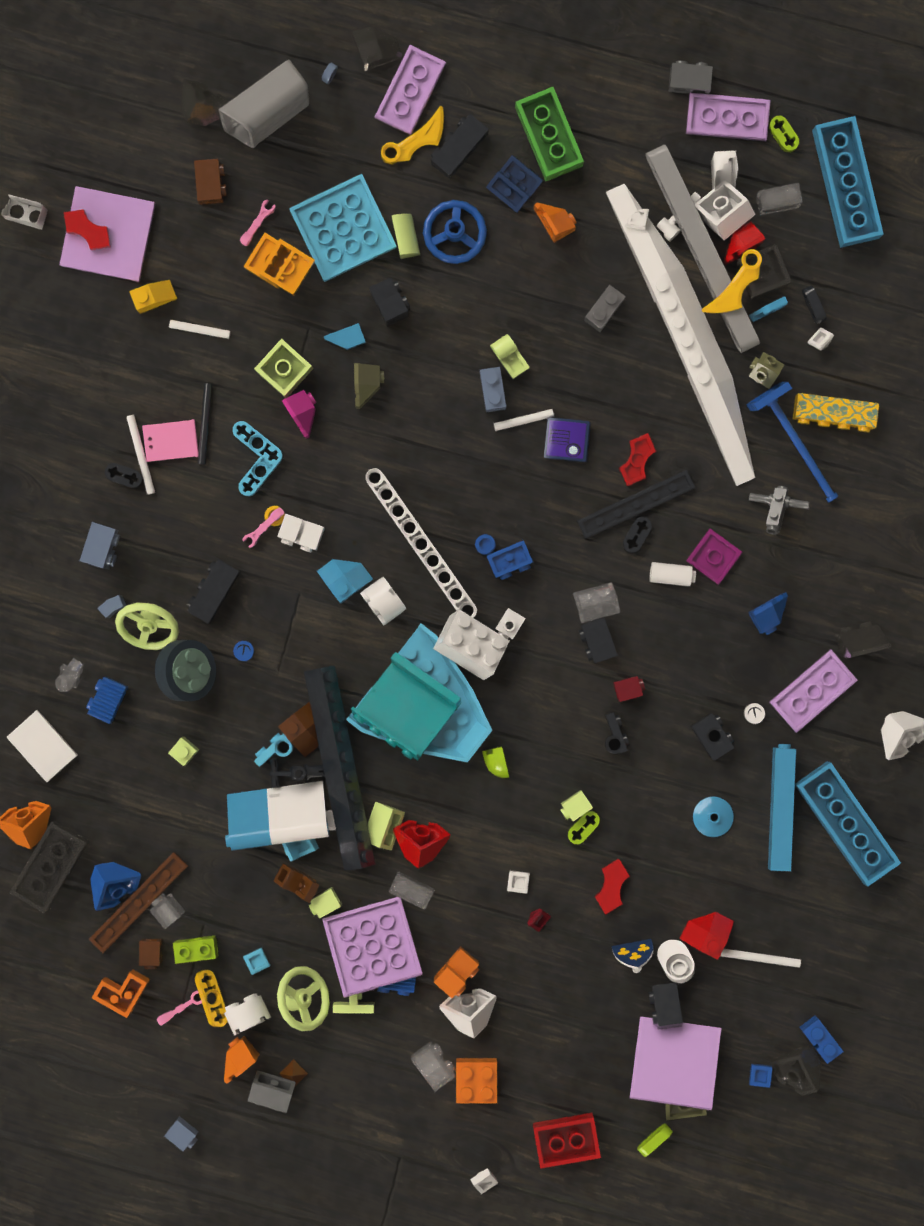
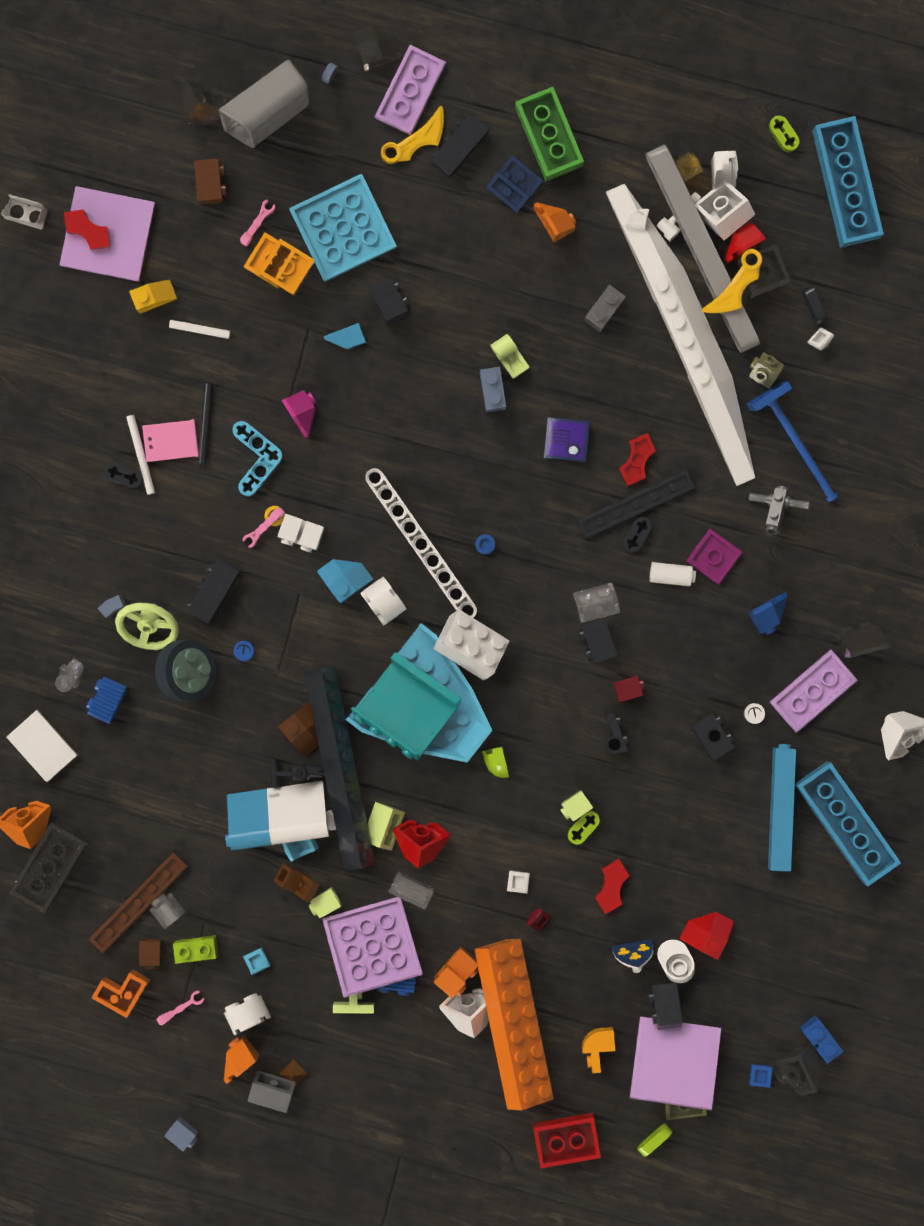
sand blue brick [80,522,120,570] -> none
blue slope [90,862,141,911] -> none
yellowish green brick [168,737,199,766] -> none
yellow beam [195,970,228,1027] -> none
yellowish green brick [254,339,313,398] -> none
medium azure plate [254,733,294,767] -> none
yellowish green piece [277,966,330,1031] -> none
olive slope [354,363,384,409] -> none
yellowish green brick [392,214,420,259] -> none
clear brick [411,1041,456,1092] -> none
blue piece [423,200,487,264] -> none
orange brick [456,1058,497,1103] -> none
white plate [470,1168,498,1194] -> none
blue bracket [487,540,533,580] -> none
white bar [494,409,554,431] -> none
white brick [495,608,526,640] -> none
dark grey brick [668,61,713,94] -> none
lavender tile [686,92,770,141] -> none
dark azure dish [693,797,733,837] -> none
white bar [720,949,801,968] -> none
dark azure tile [749,296,788,322] -> none
clear brick [756,183,803,215] -> none
yellow brick [793,393,879,432] -> none
none -> orange brick [474,939,554,1111]
none -> light orange brick [582,1027,615,1073]
none -> clear yellow brick [675,152,703,181]

